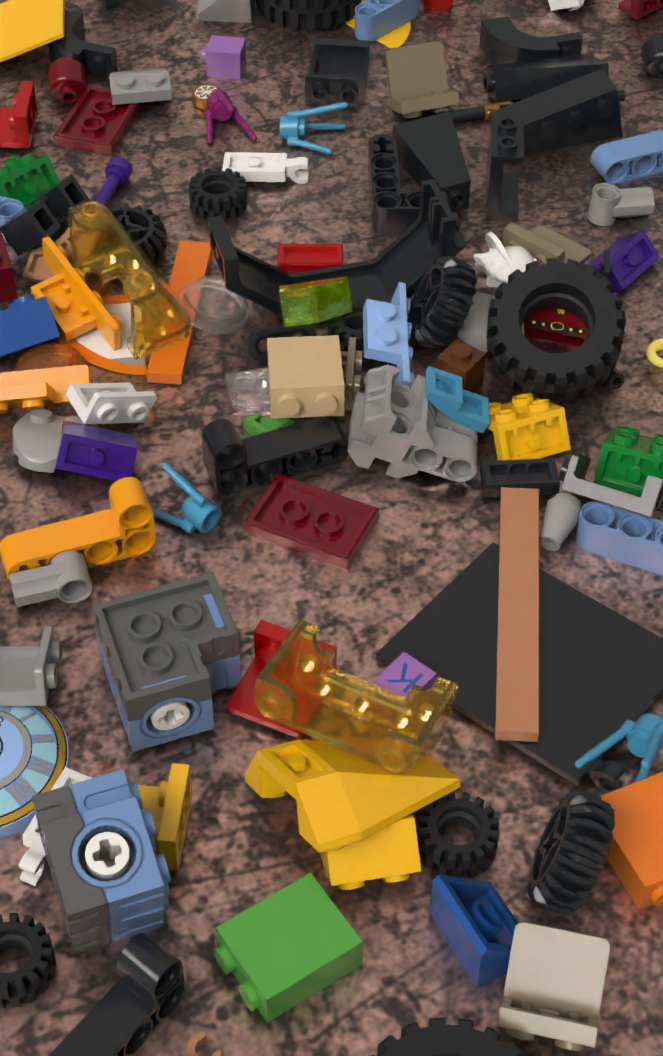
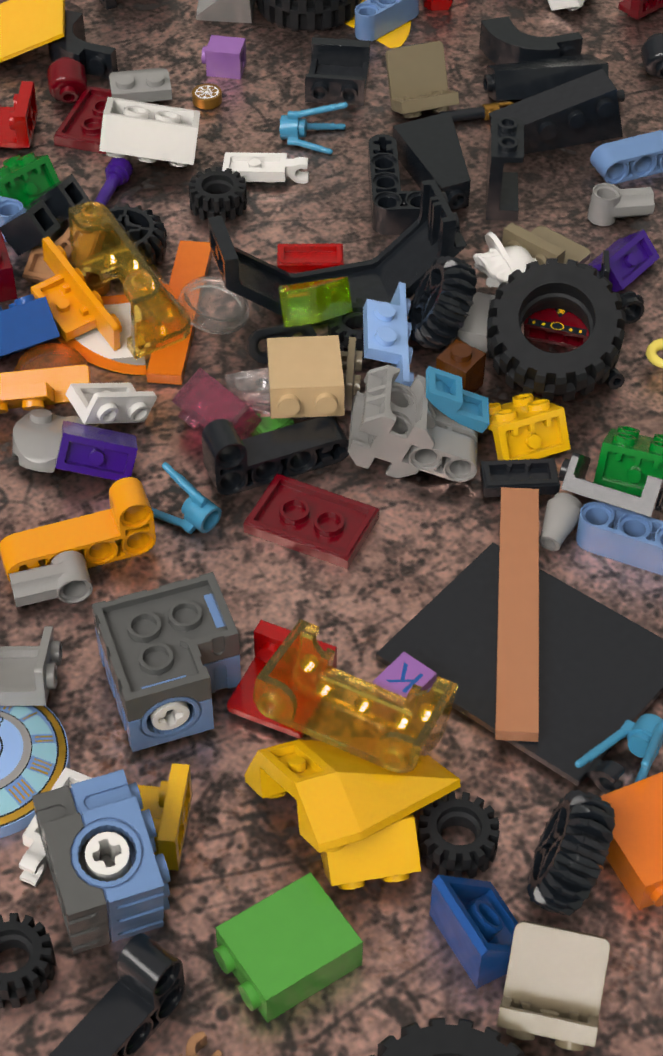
magenta plant [204,88,257,144] -> none
none -> white brick [99,97,200,167]
none -> clear pink brick [171,368,262,439]
none -> black plate [620,291,645,324]

